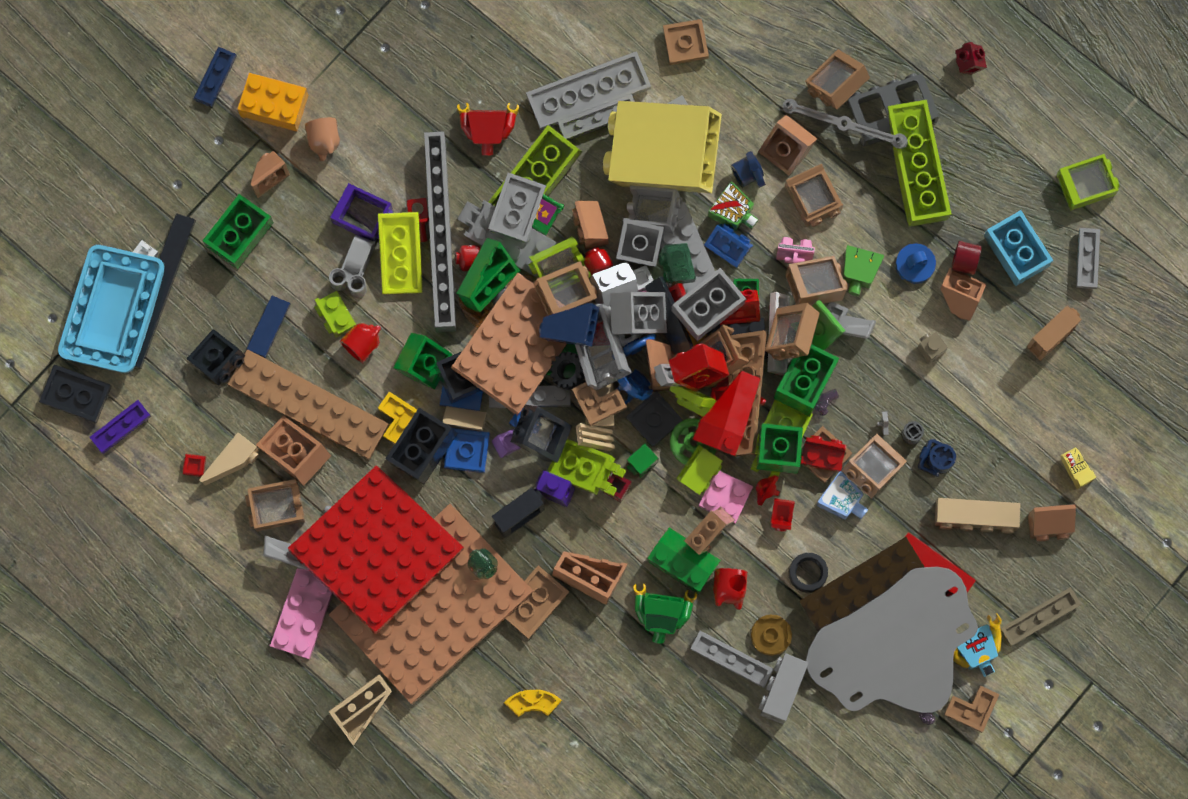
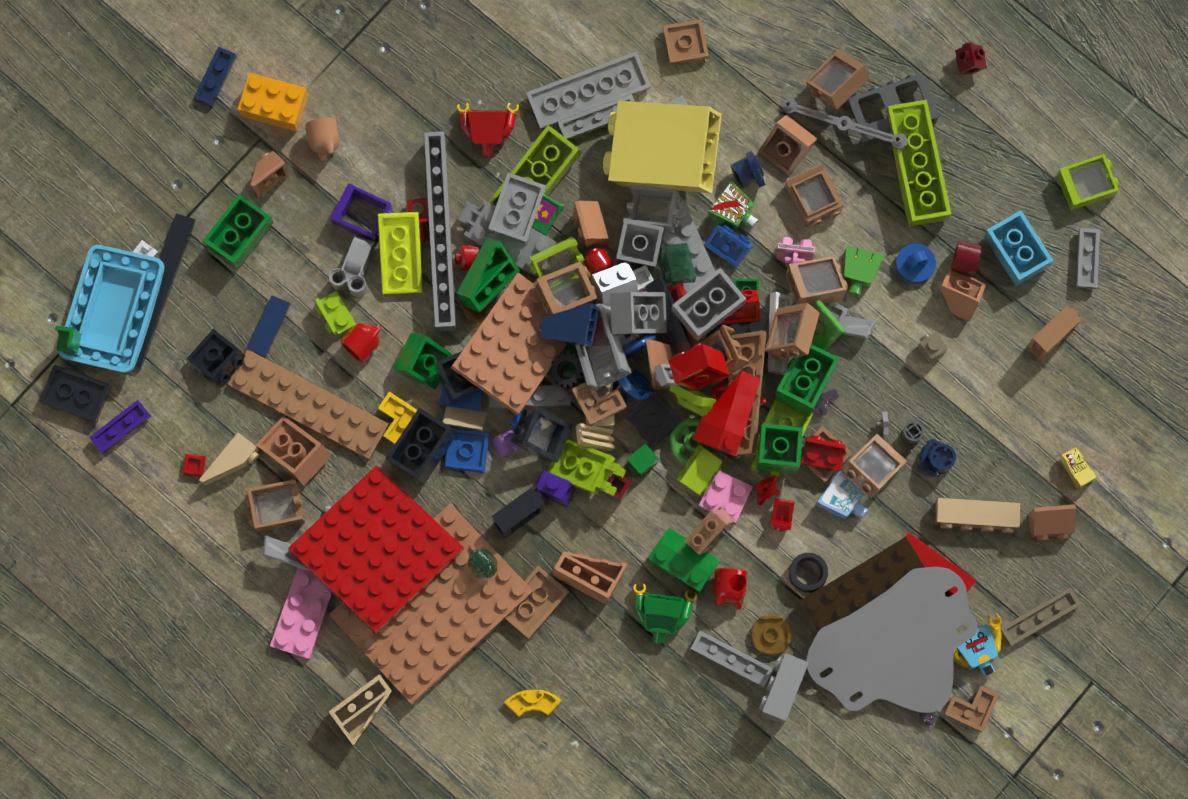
none -> green panel [55,326,82,354]

